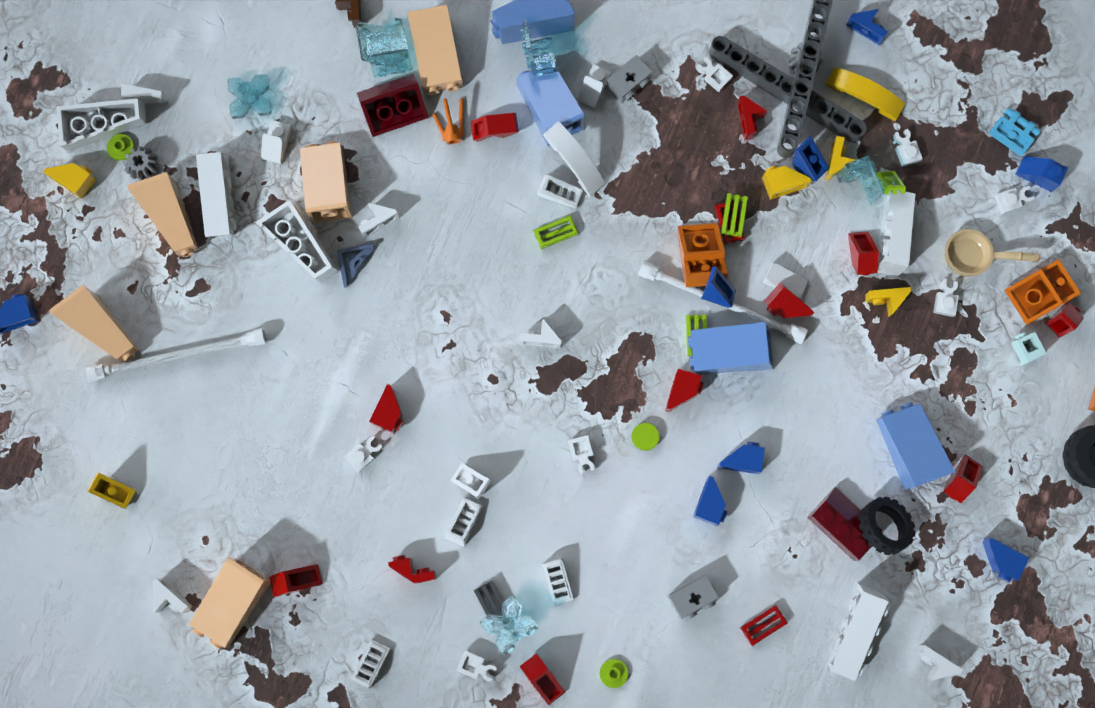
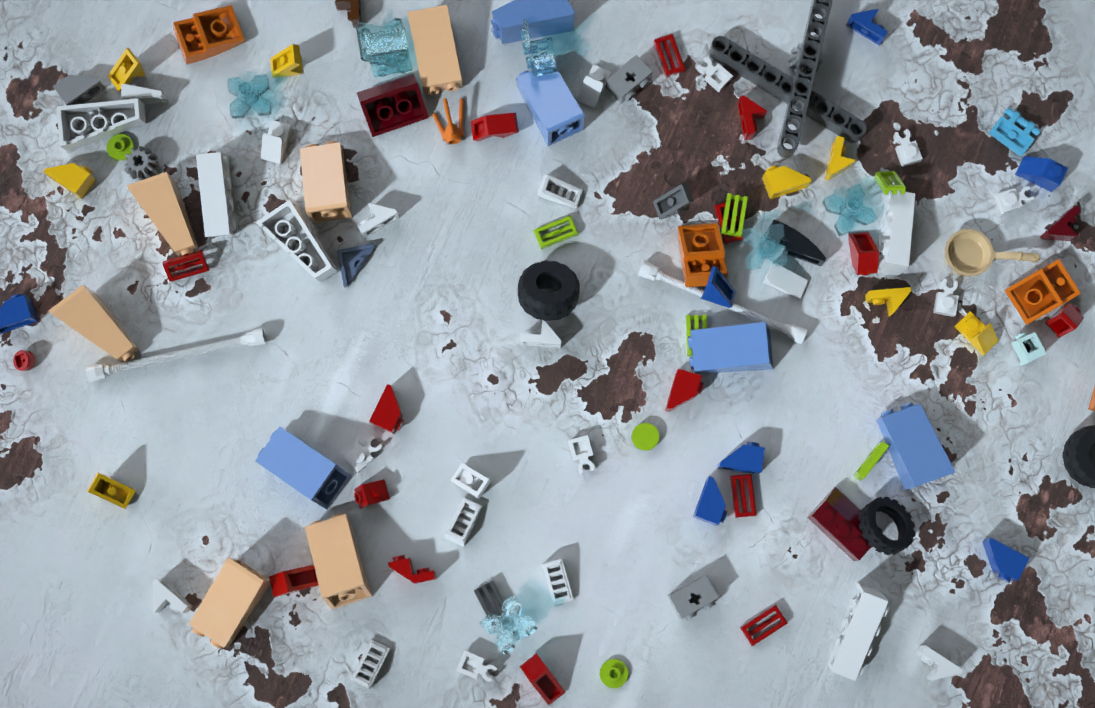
white slope [543,122,605,197] -> none
red slope [764,283,815,318] -> none
blue slope [792,137,829,181] -> none
yellow slope [825,67,905,121] -> none
clear light blue bracket [837,156,884,205] -> none
red slope [943,454,983,503] -> none
none -> red tile [13,350,35,371]
none -> light grey slope [53,75,106,105]
none -> yellow slope [107,48,145,91]
none -> red tile [162,250,210,282]
none -> orange slope [173,5,245,65]
none -> medium blue slope [255,426,351,509]
none -> yellow slope [270,44,303,78]
none -> light nougat slope [305,514,372,609]
none -> red bracket [354,479,390,509]
none -> black tyre [518,260,580,321]
none -> dark grey slope [653,183,694,220]
none -> red tile [654,34,685,78]
none -> red tile [730,474,757,518]
none -> clear light blue plant [742,223,788,270]
none -> black slope [766,219,826,266]
none -> clear light blue plant [822,184,877,236]
none -> lime tile [854,442,889,481]
none -> yellow slope [954,311,999,356]
none -> dark red slope [1040,205,1081,241]

